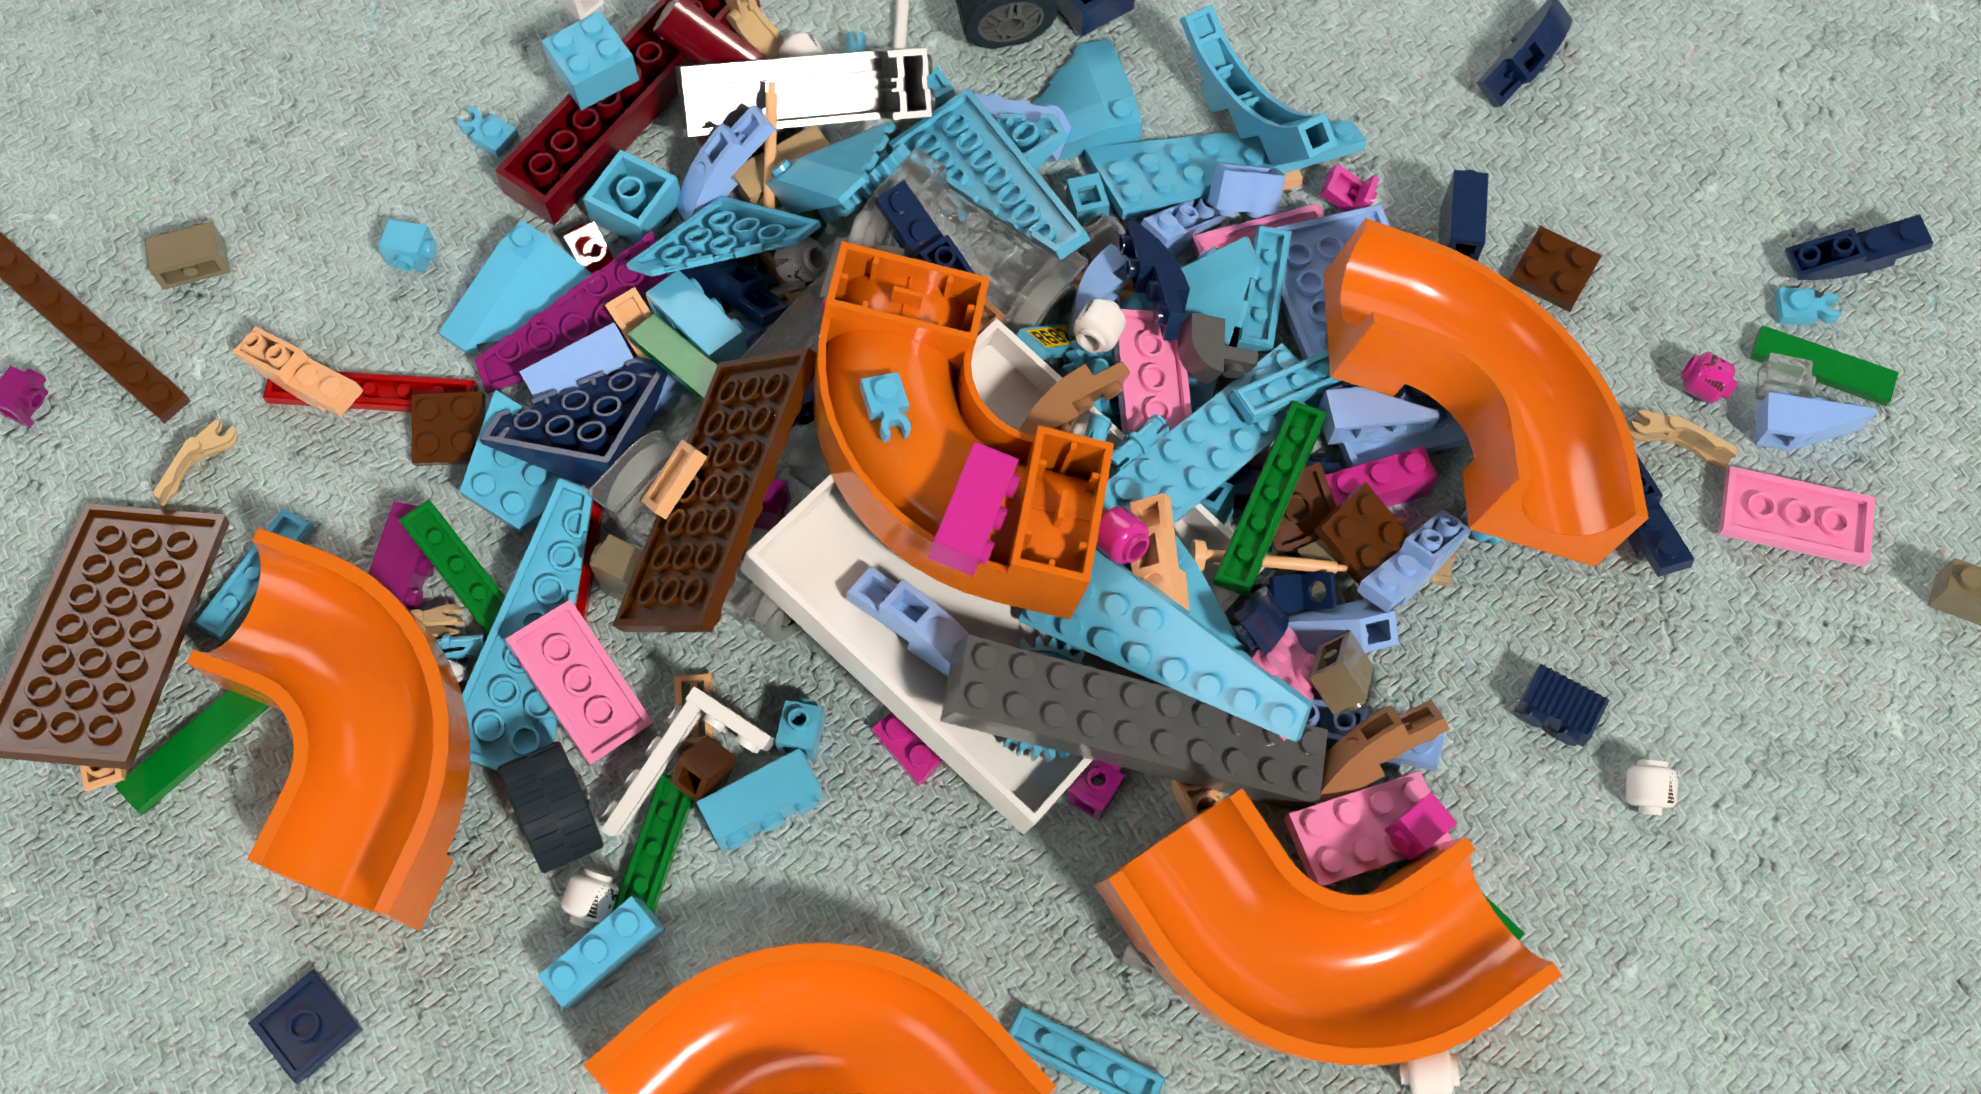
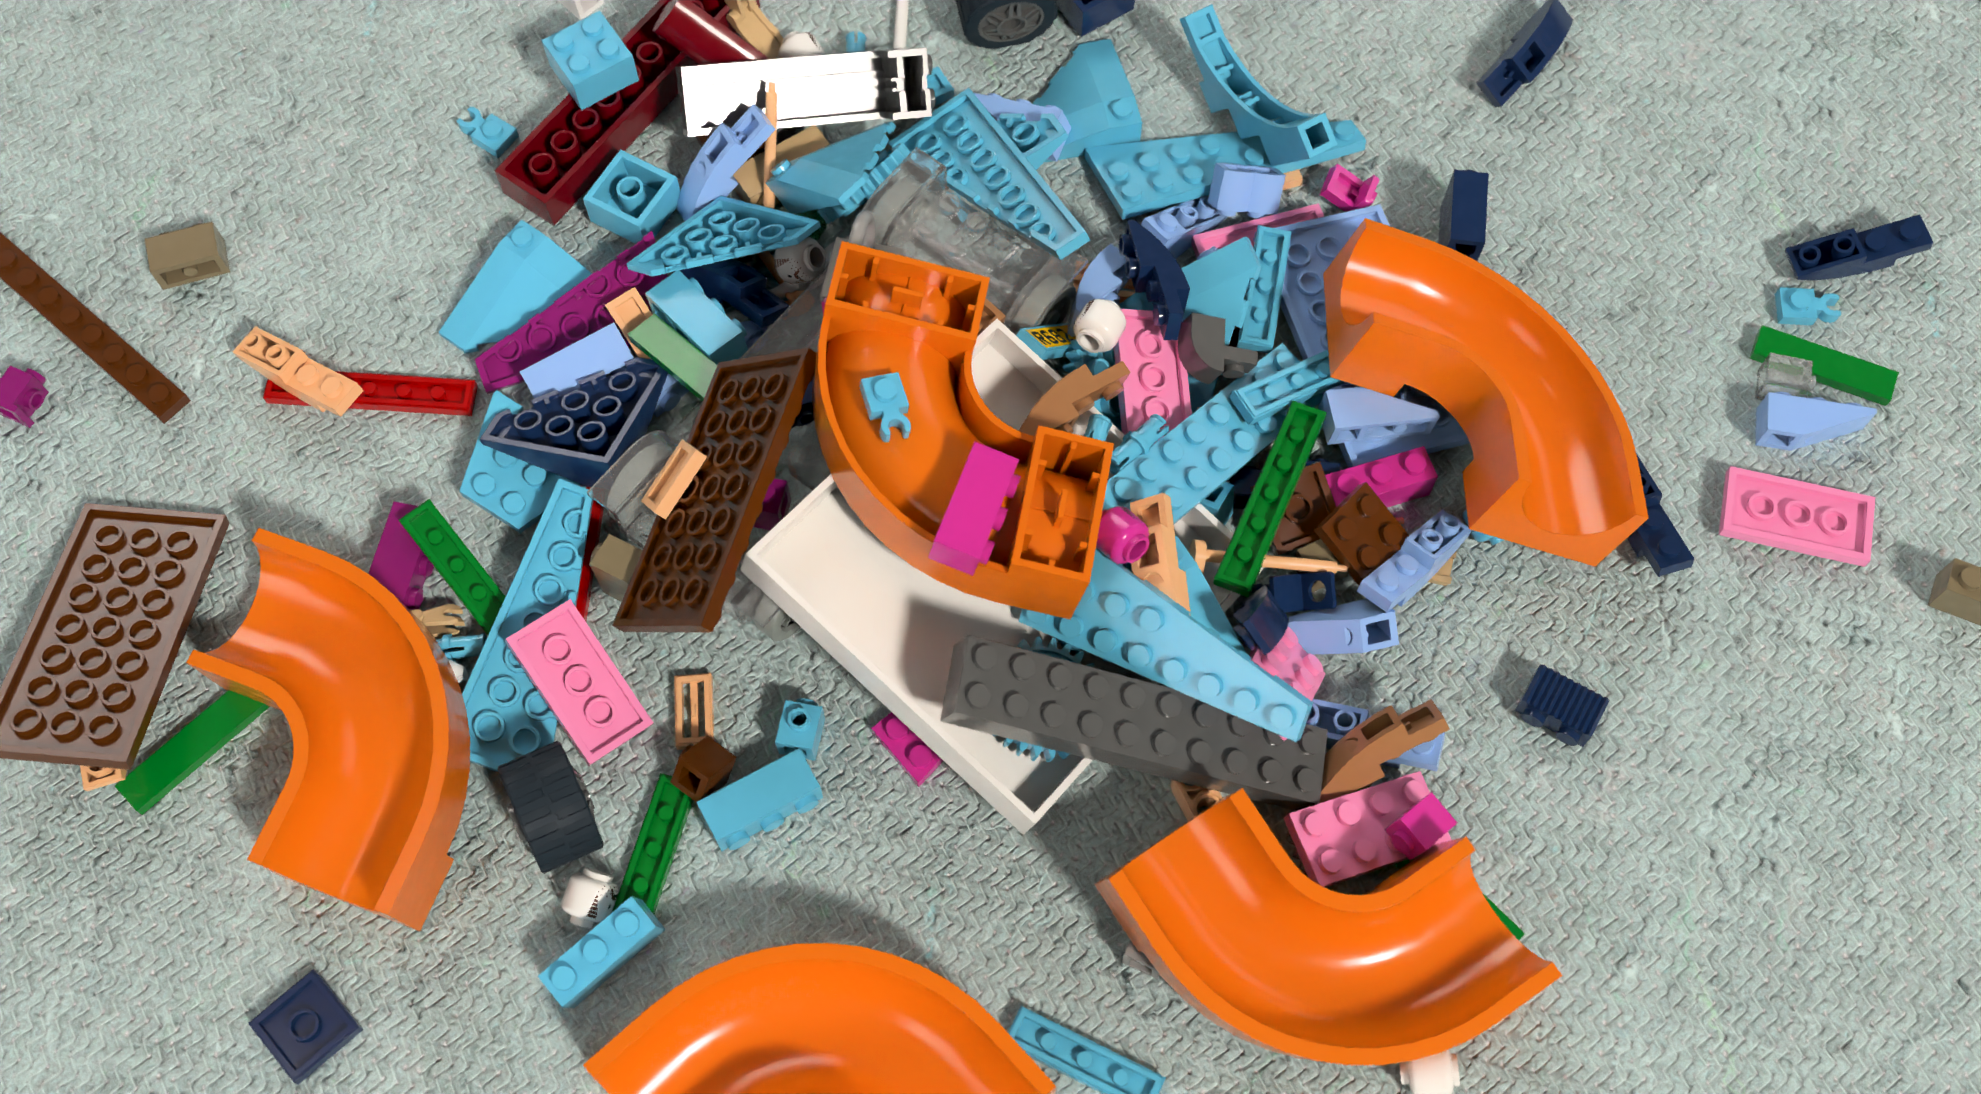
tan arm [153,419,238,510] -> none
medium azure tile [193,508,315,644] -> none
medium azure brick [378,219,437,272] -> none
reddish brown plate [412,391,486,466] -> none
bracket [560,220,614,274] -> none
white bracket [600,686,776,836] -> none
light blue slope [847,566,970,677] -> none
dark blue slope [874,180,989,295] -> none
medium azure brick [1066,172,1110,226] -> none
magenta brick [1067,760,1124,821] -> none
light grey head [1083,213,1125,261] -> none
dark tan brick [1309,631,1374,715] -> none
reddish brown plate [1509,226,1602,312] -> none
white head [1625,760,1678,816] -> none
tan arm [1629,410,1737,471] -> none
dark pink head [1680,352,1738,404] -> none

